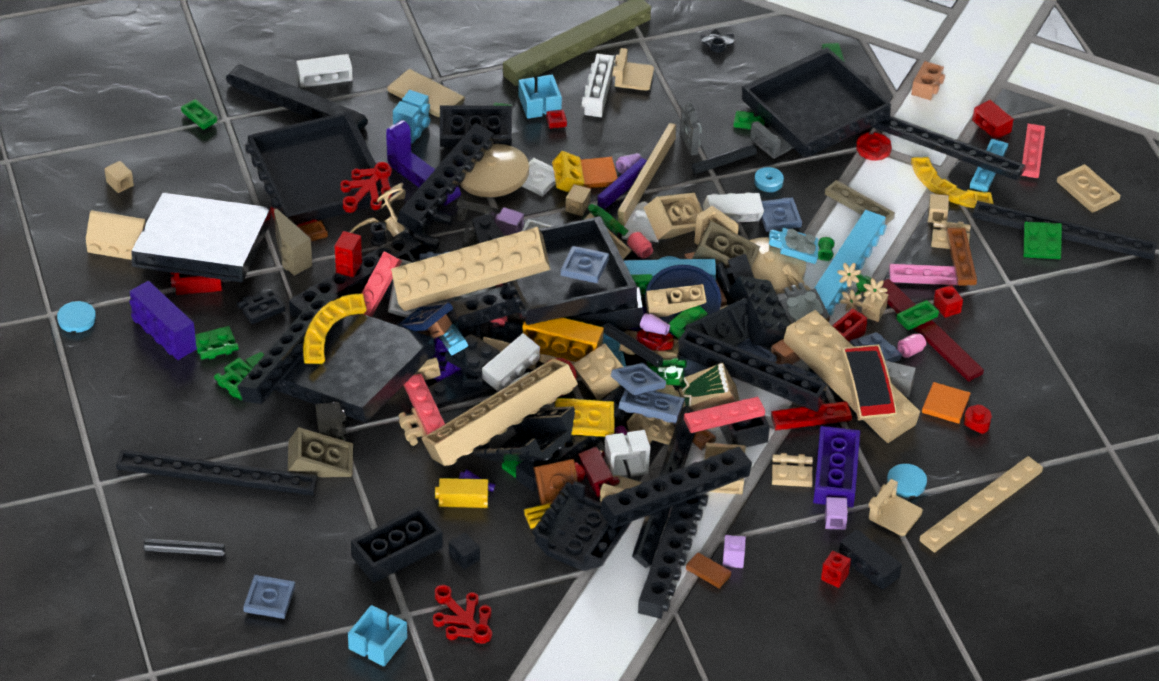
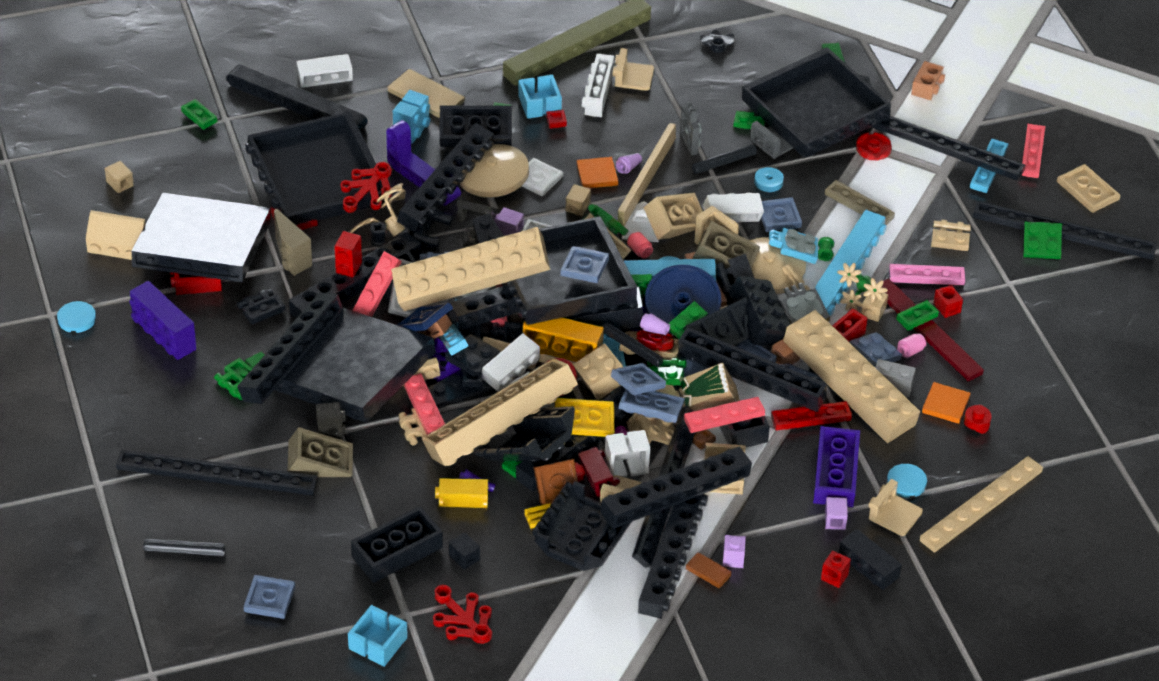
green plate [195,326,239,360] -> none
dark orange tile [298,221,328,241] -> none
yellow tile [303,294,367,364] -> none
yellow brick [552,151,584,192] -> none
dark purple tile [597,158,647,210] -> none
tan slope [646,284,706,317] -> none
tan plate [772,453,813,487] -> none
slope [841,344,898,420] -> none
yellow tile [911,157,993,208] -> none
tan brick [928,194,949,223] -> none
dark orange plate [946,228,977,286] -> none
red brick [972,100,1014,140] -> none

